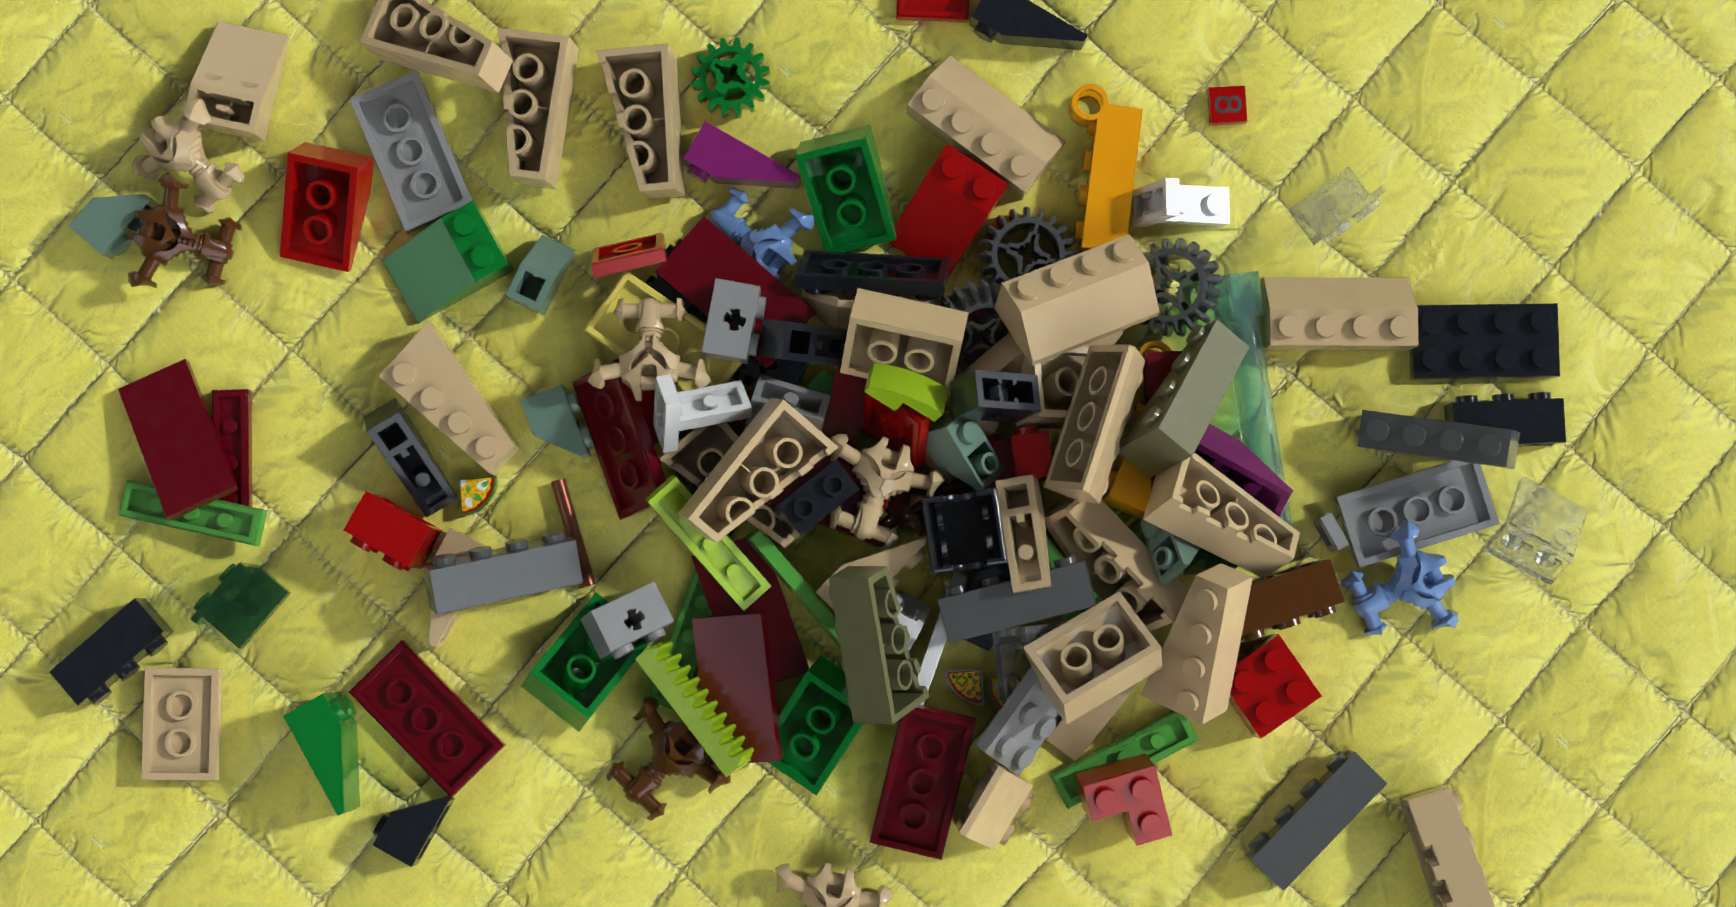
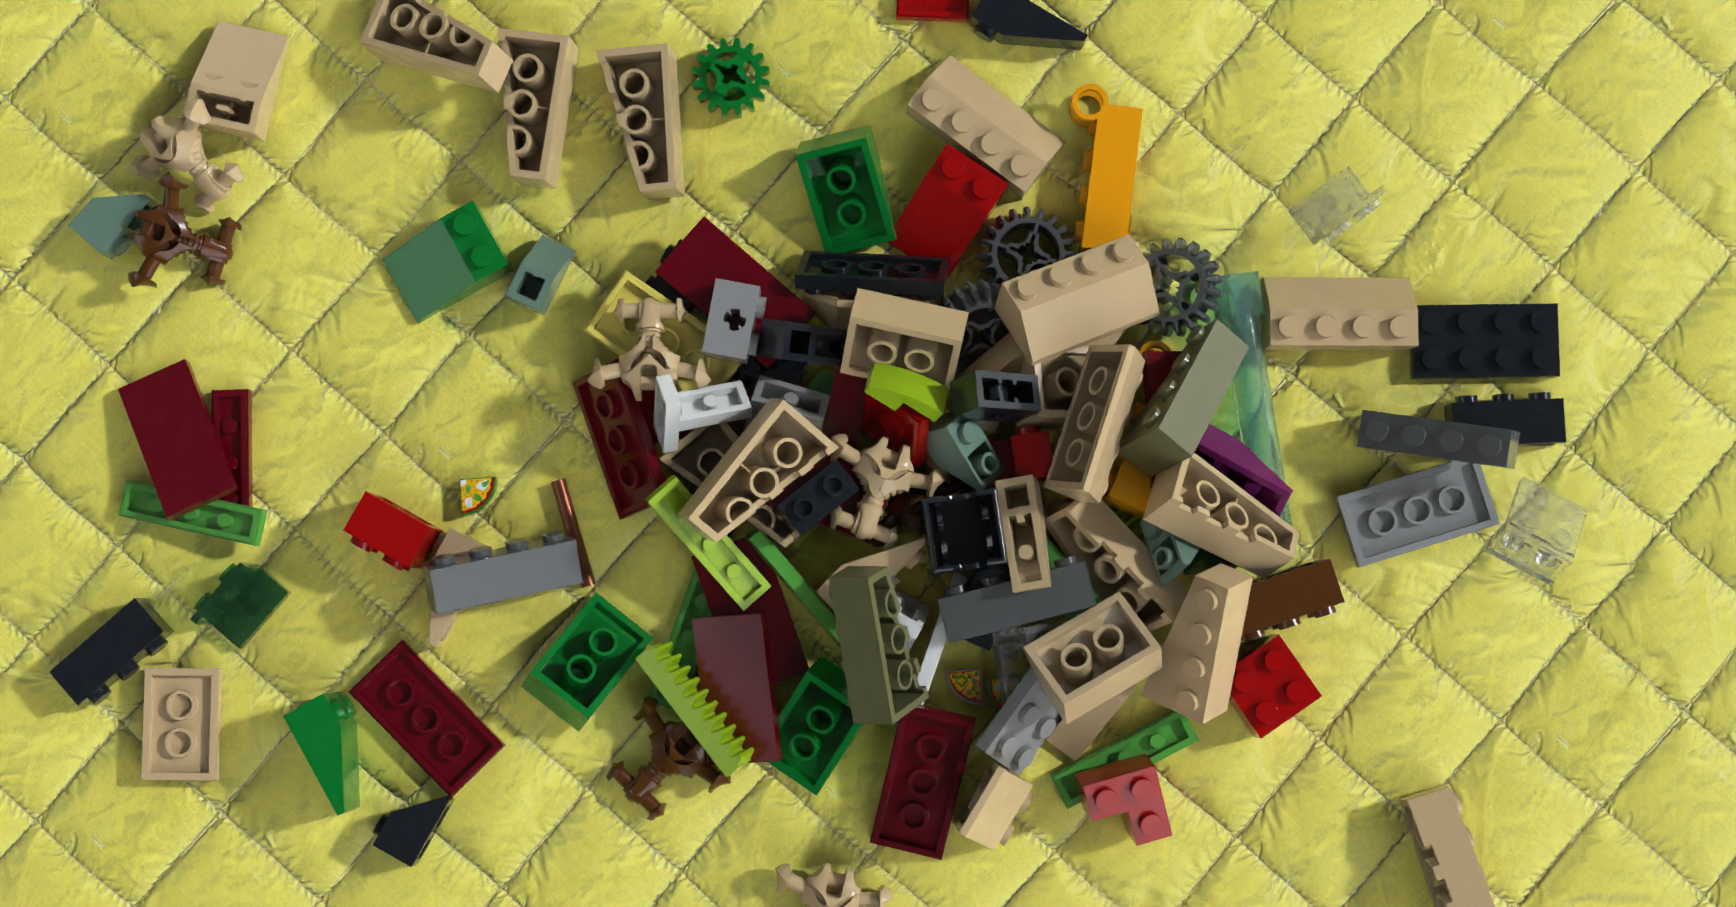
red slope [280,142,374,272] -> none
light grey plate [350,70,473,234] -> none
black slope [364,398,458,518] -> none
tan wedge [379,321,520,476] -> none
sand green slope [520,385,594,458] -> none
light grey brick [580,581,674,659] -> none
red tile [591,233,667,278] -> none
magenta slope [683,121,801,189] -> none
medium blue piece [709,188,814,282] -> none
white bracket [1131,178,1230,228] -> none
red tile [1207,86,1247,126] -> none
dark grey brick [1246,750,1387,891] -> none
light grey tile [1313,512,1349,552] -> none
medium blue piece [1341,520,1459,636] -> none

